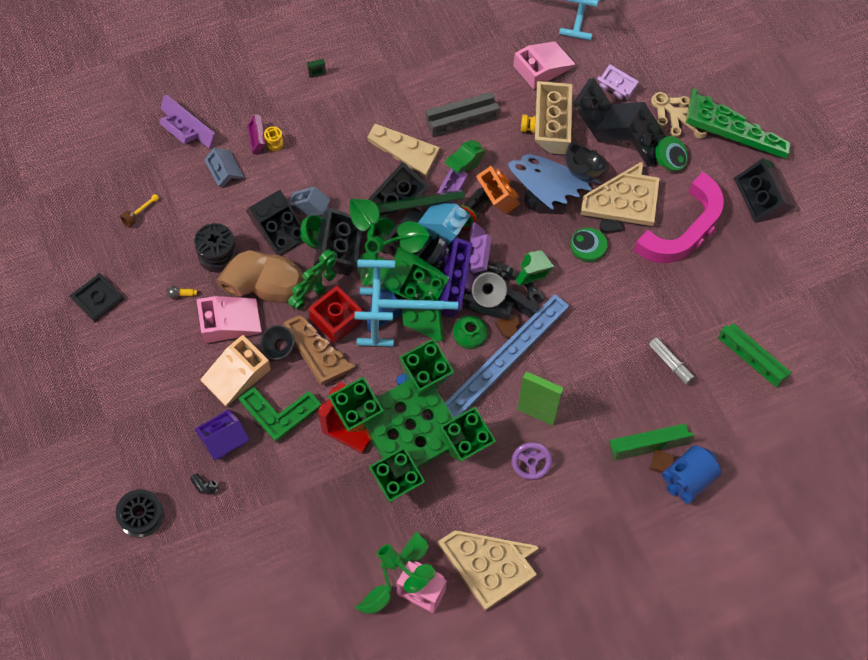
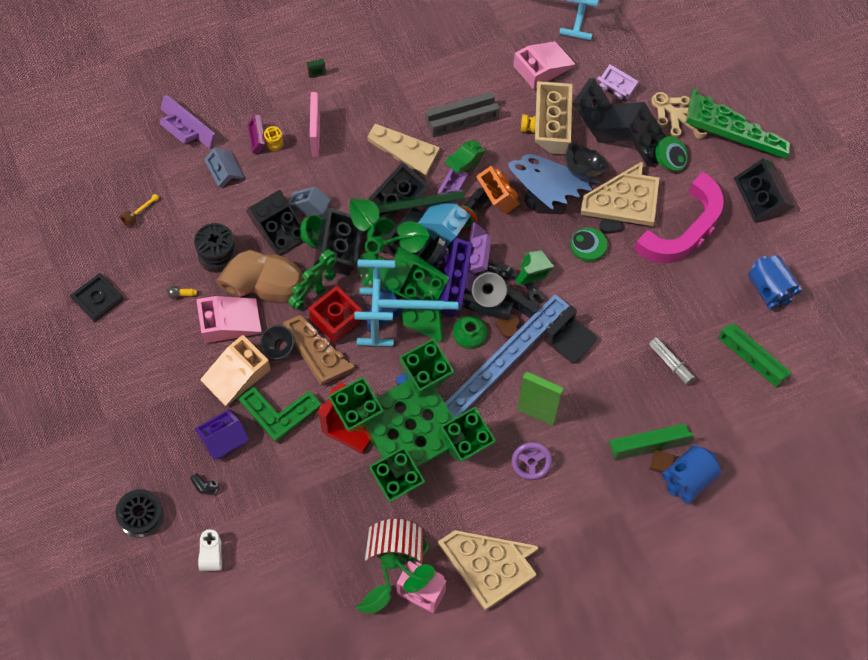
none -> white piece [198,529,222,571]
none -> bright pink tile [310,92,320,157]
none -> sticker [365,519,423,563]
none -> black bracket [545,306,597,363]
none -> blue cylinder [748,255,803,310]

